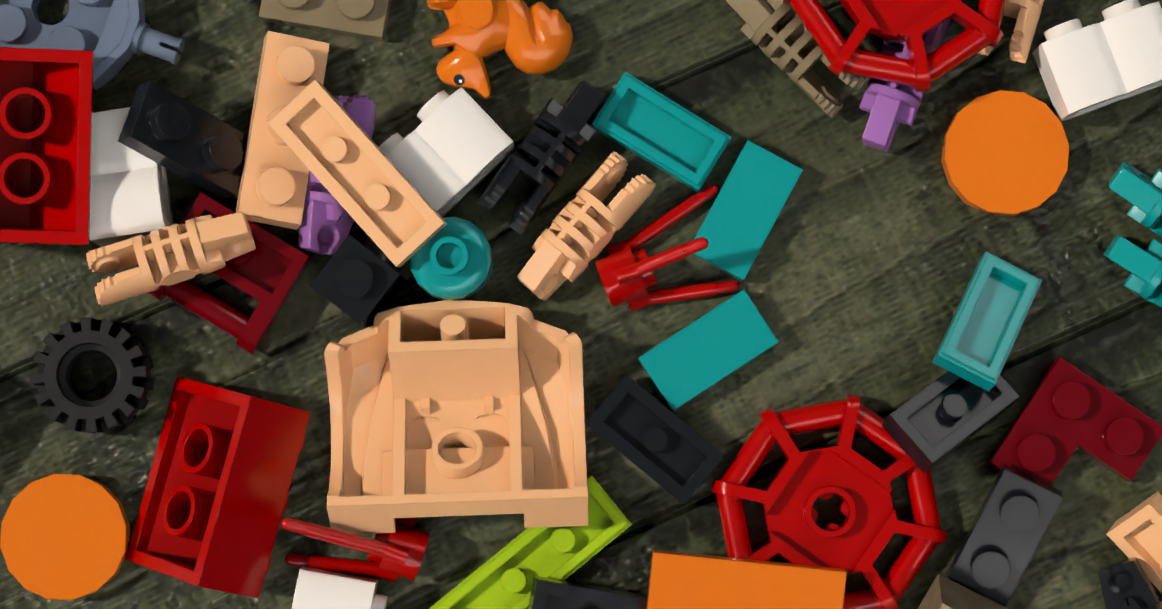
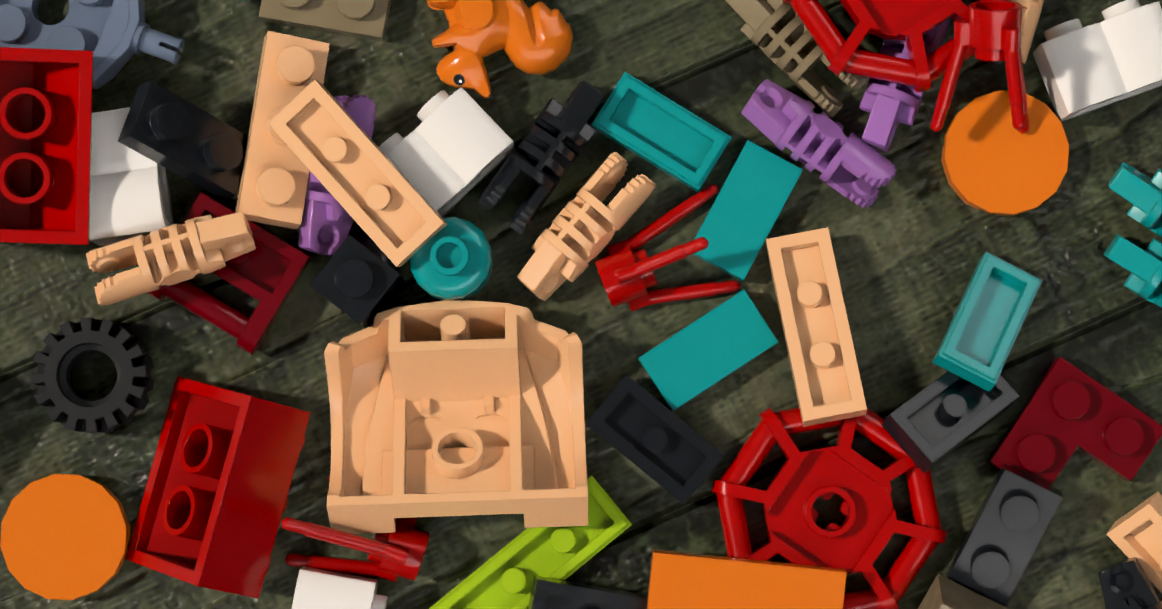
none -> medium lavender hinge [741,79,897,208]
none -> light nougat plate [766,227,867,427]
none -> red plant [930,0,1029,134]

